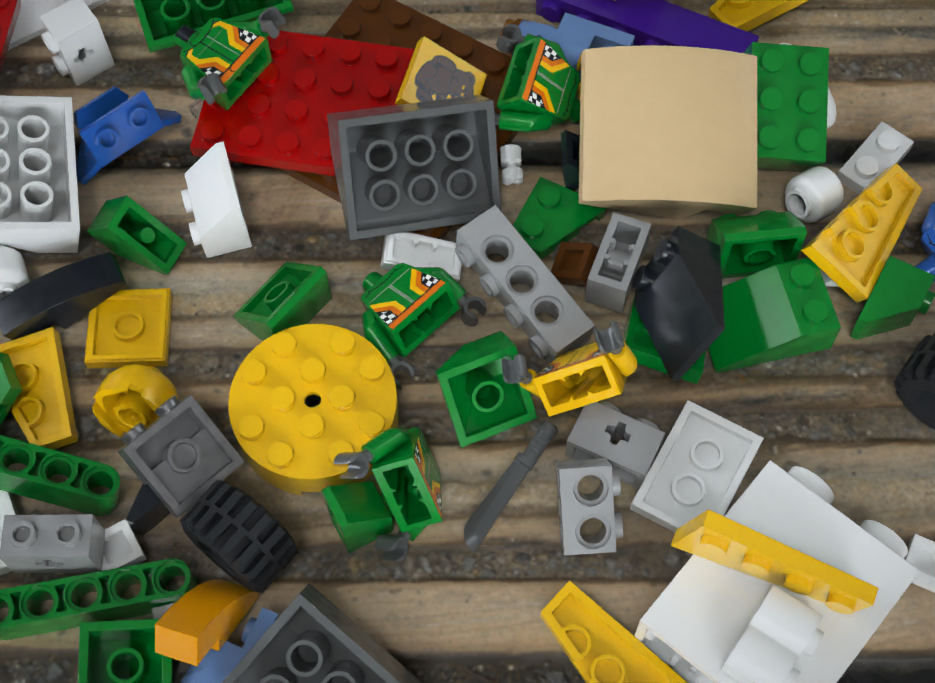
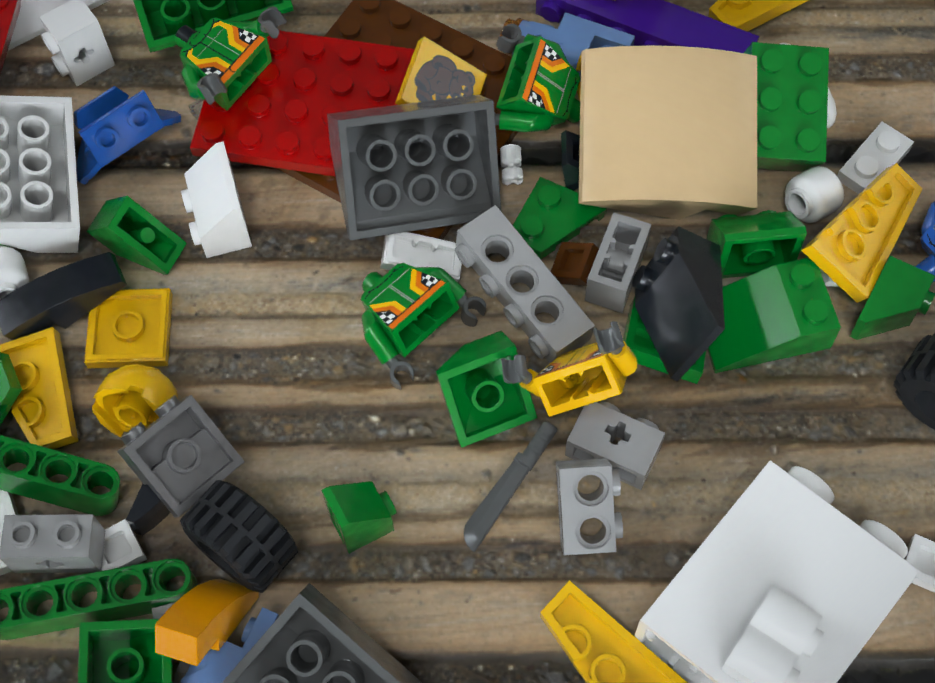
yellow piece [228,324,399,495] -> none
green slope [233,261,332,341] -> none
green torso [334,427,443,562] -> none
white plate [630,400,764,533] -> none
yellow wing [670,509,878,614] -> none

